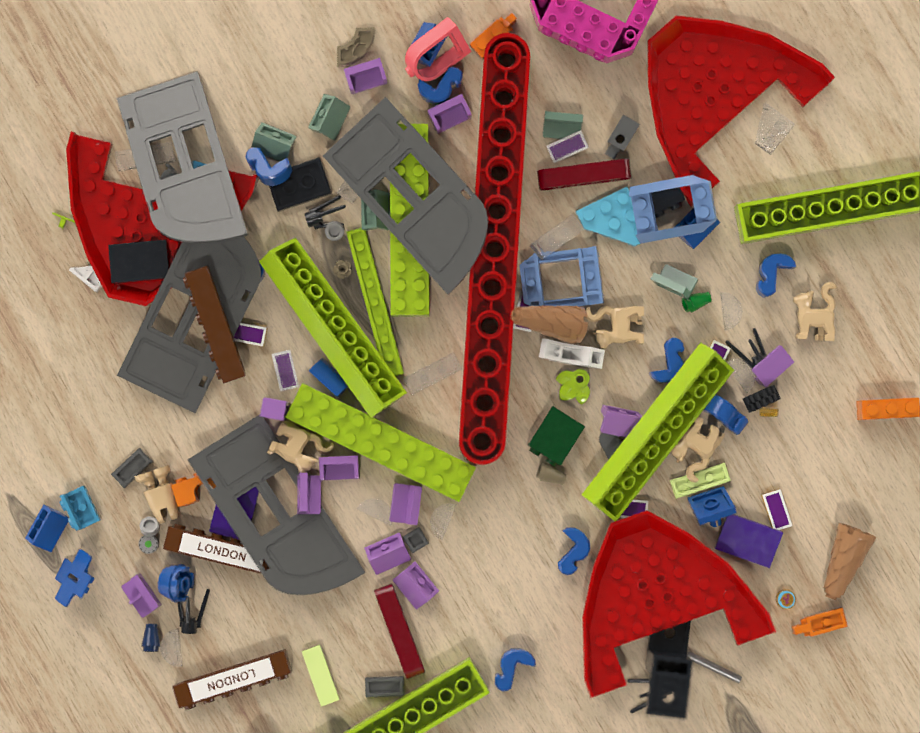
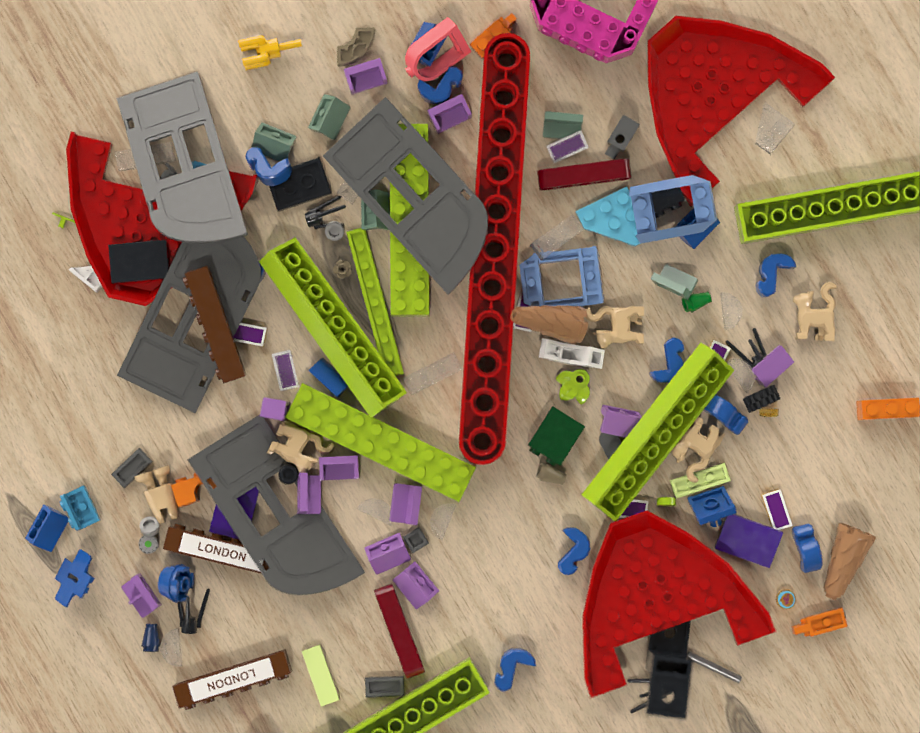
none -> yellow plant [238,35,302,70]
none -> black tile [278,465,298,485]
none -> lime tile [657,497,676,507]
none -> blue animal [792,523,823,573]

